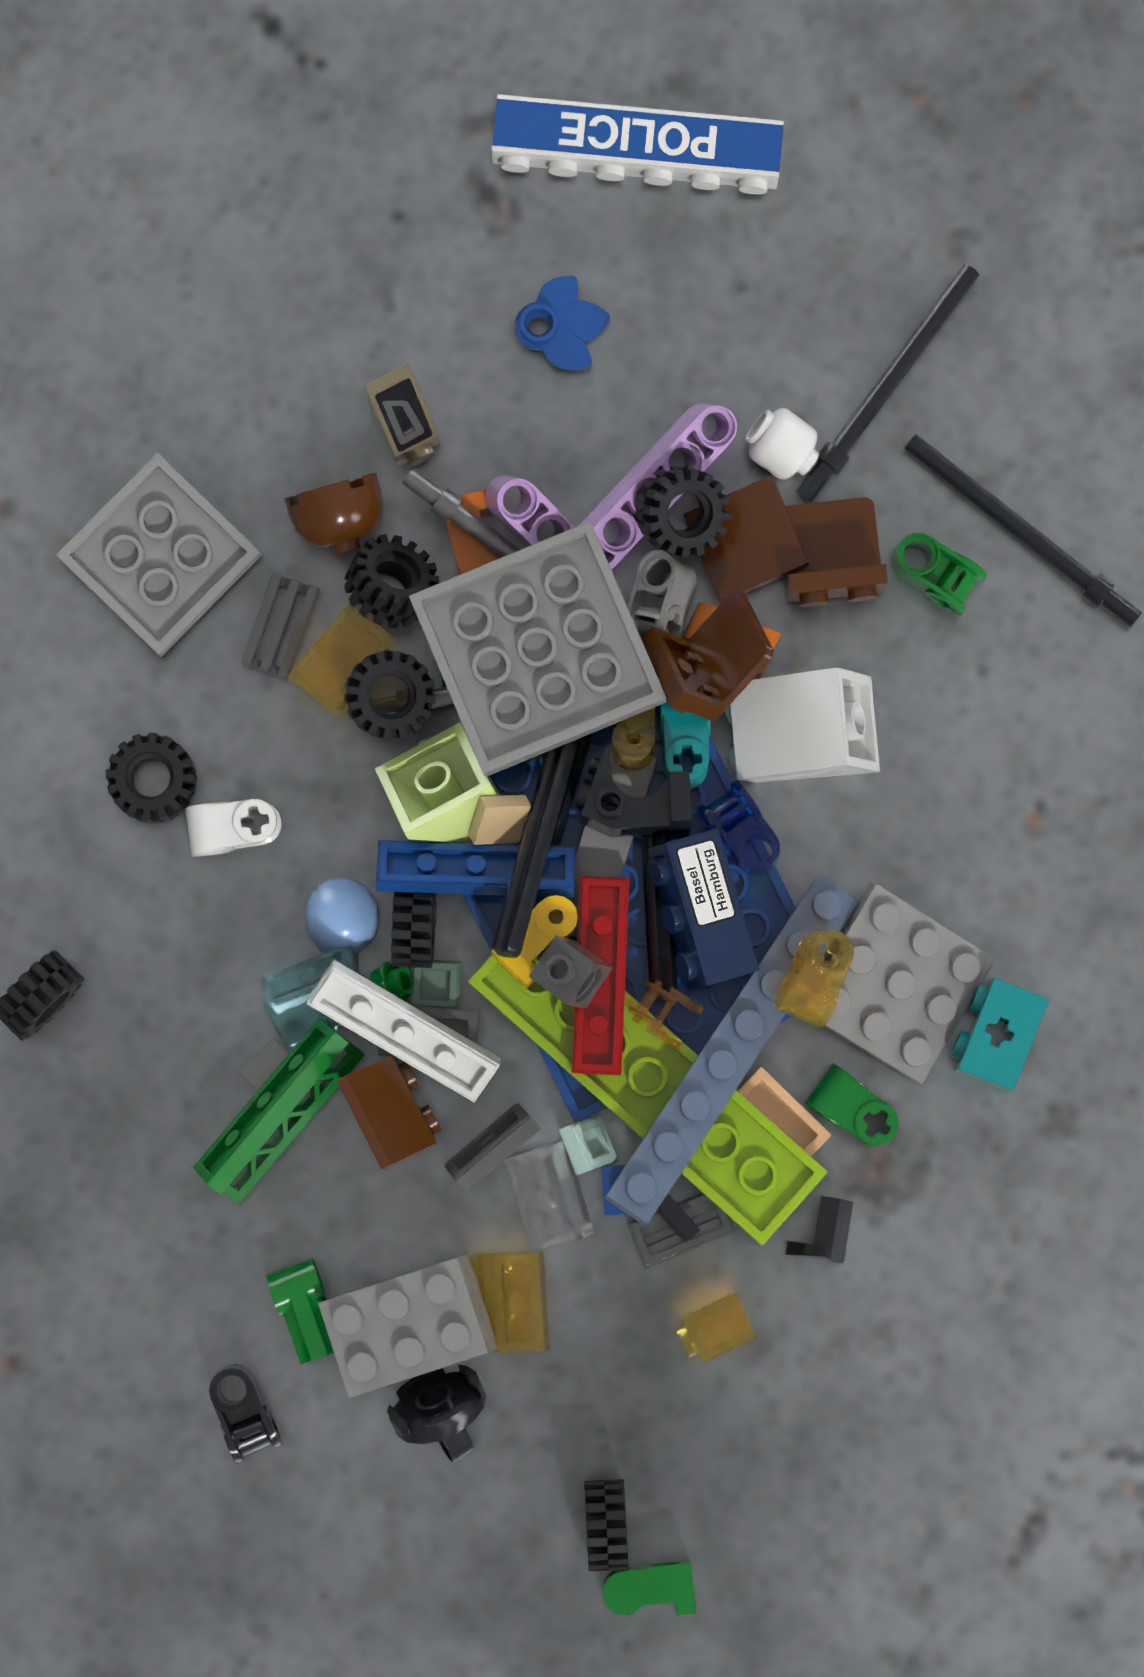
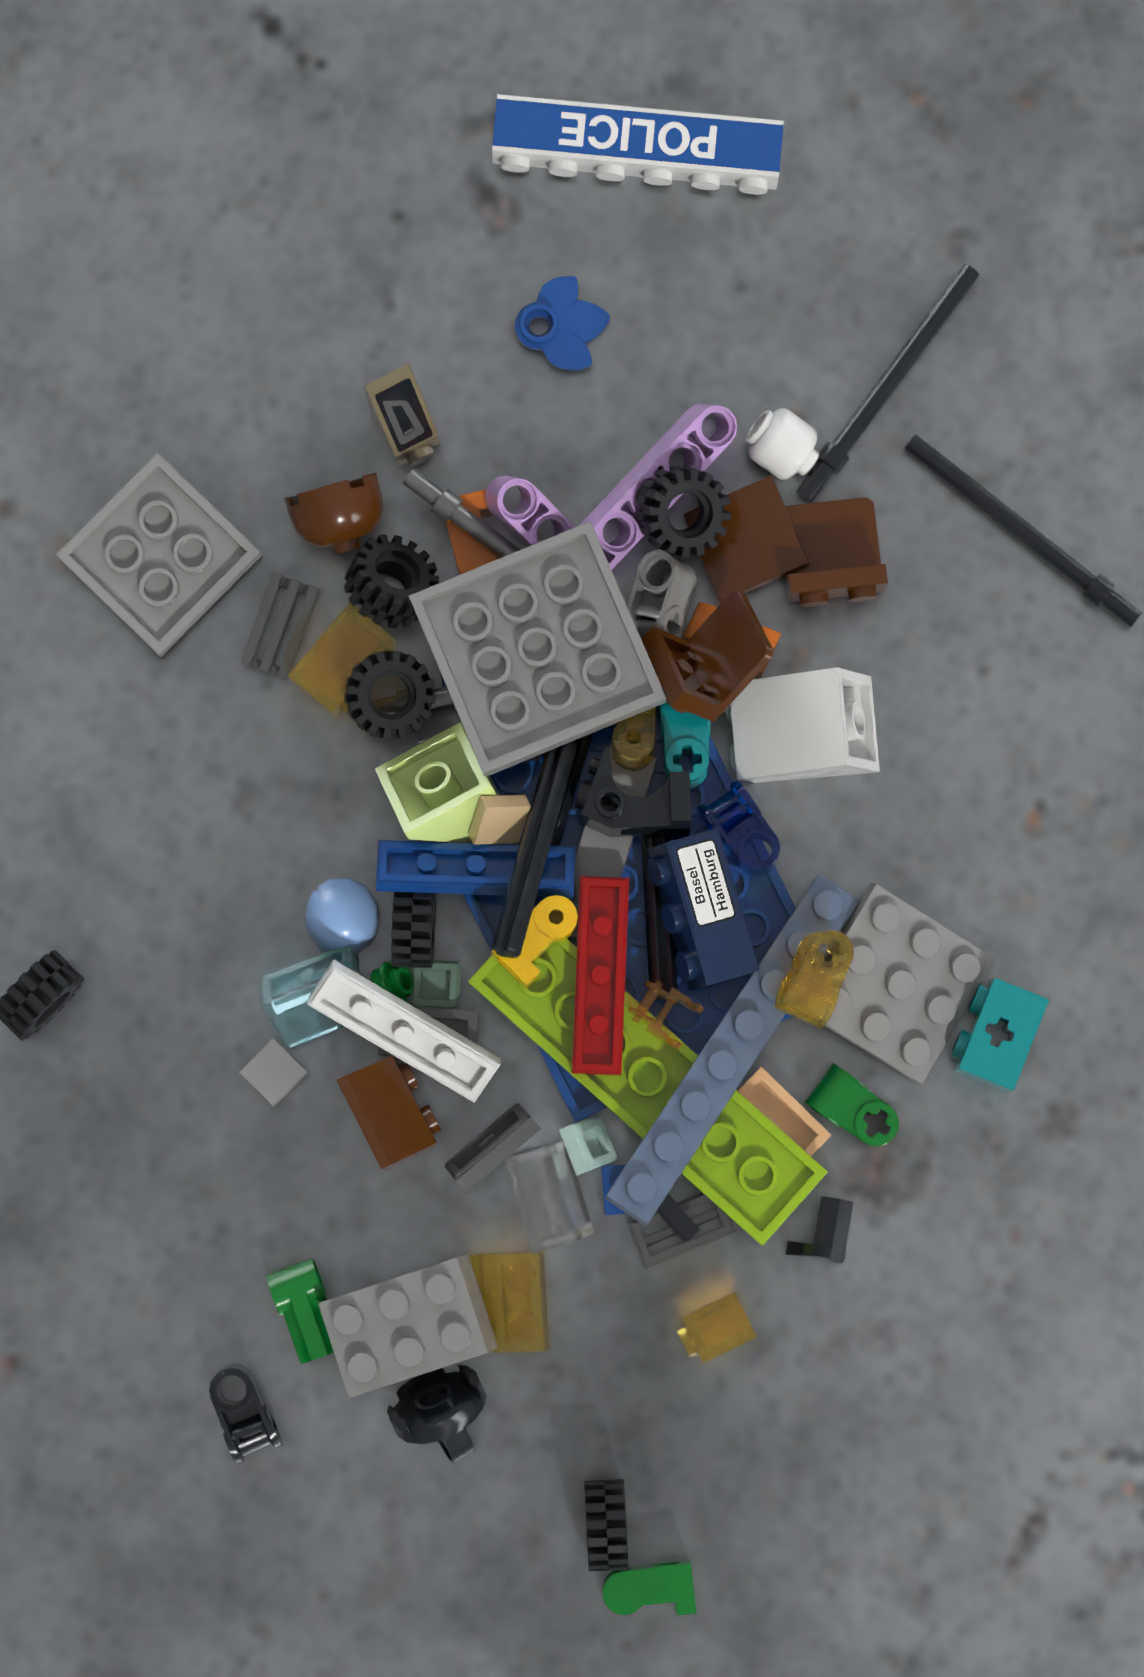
black tyre [105,732,197,824] -> none
white piece [185,799,282,857] -> none
green fence [193,1017,365,1204] -> none
dark grey brick [529,935,613,1009] -> none
green piece [891,533,987,616] -> none

